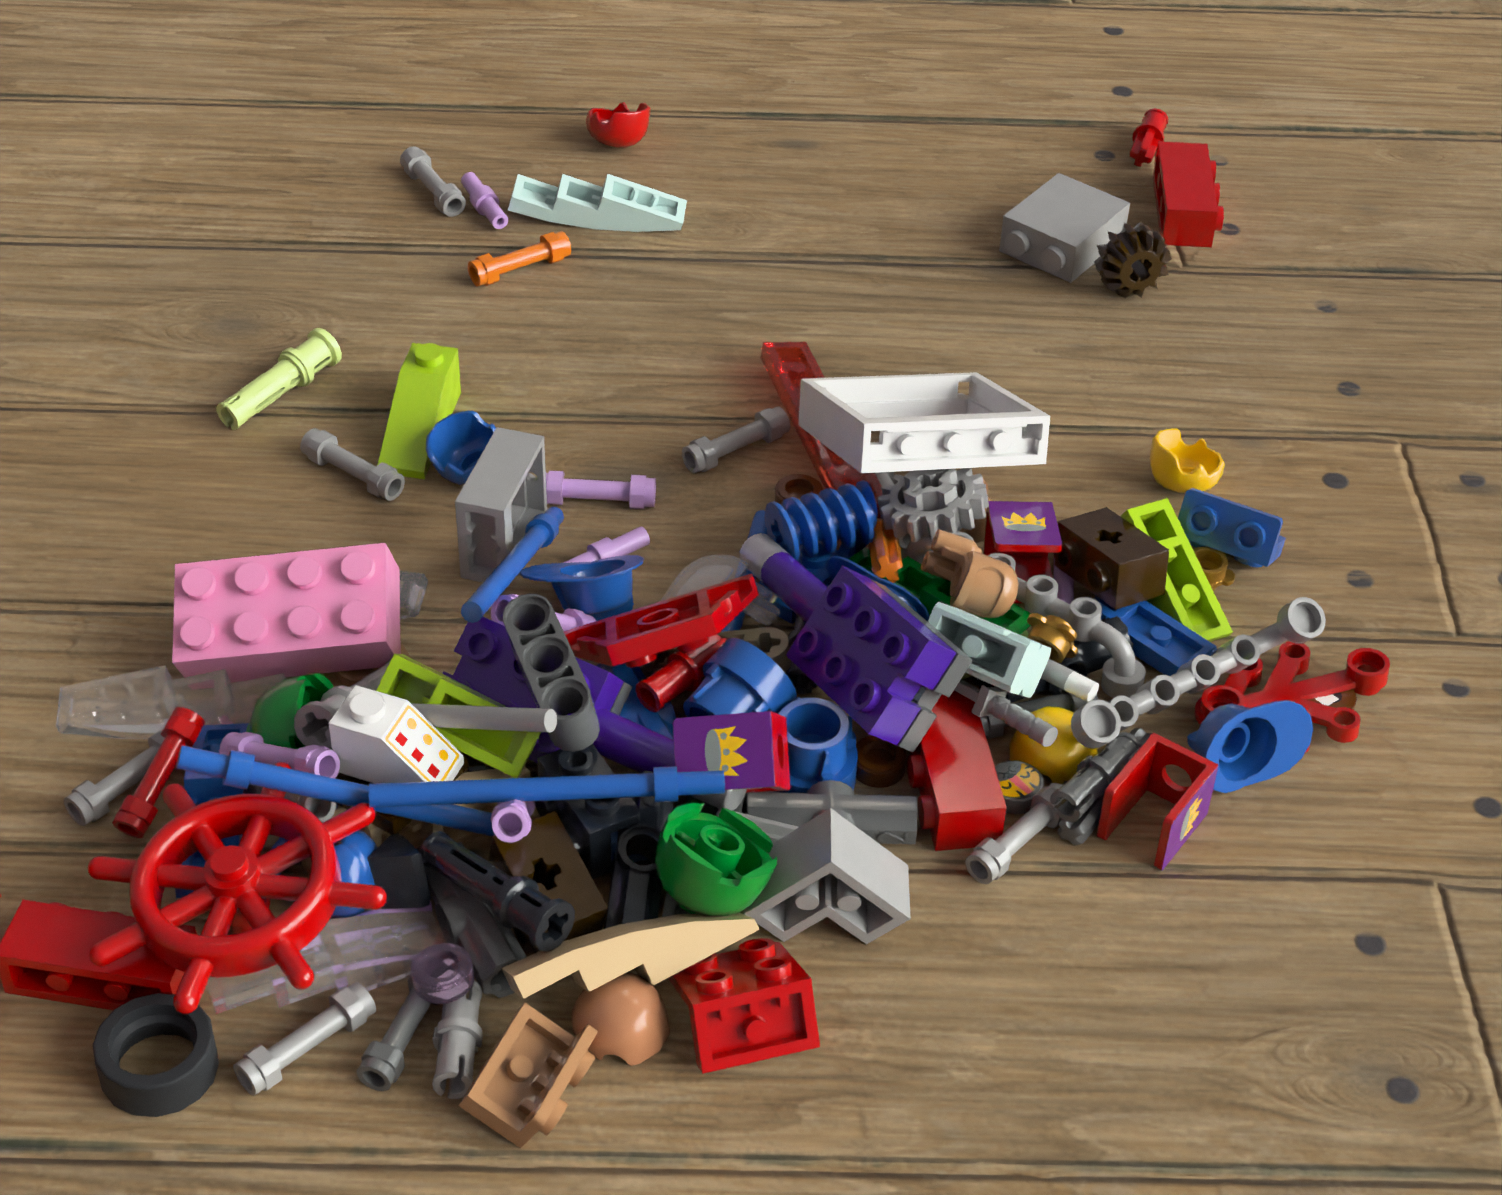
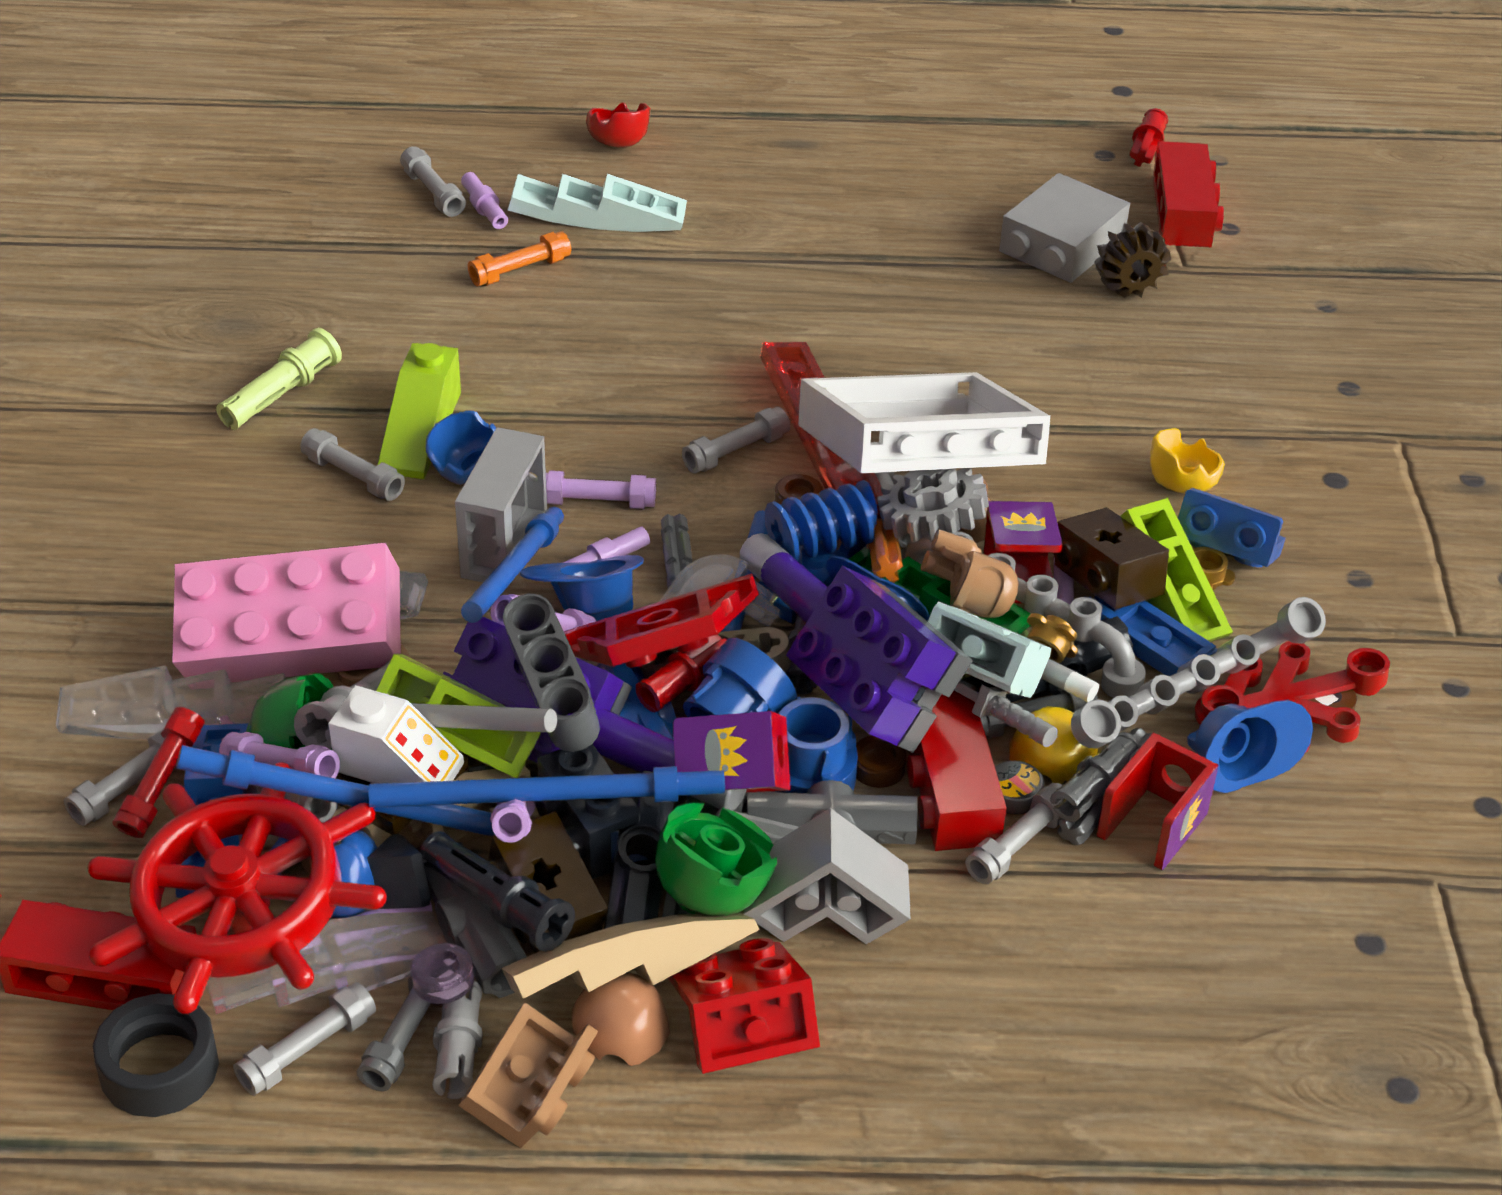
none -> dark grey axle [661,513,695,594]

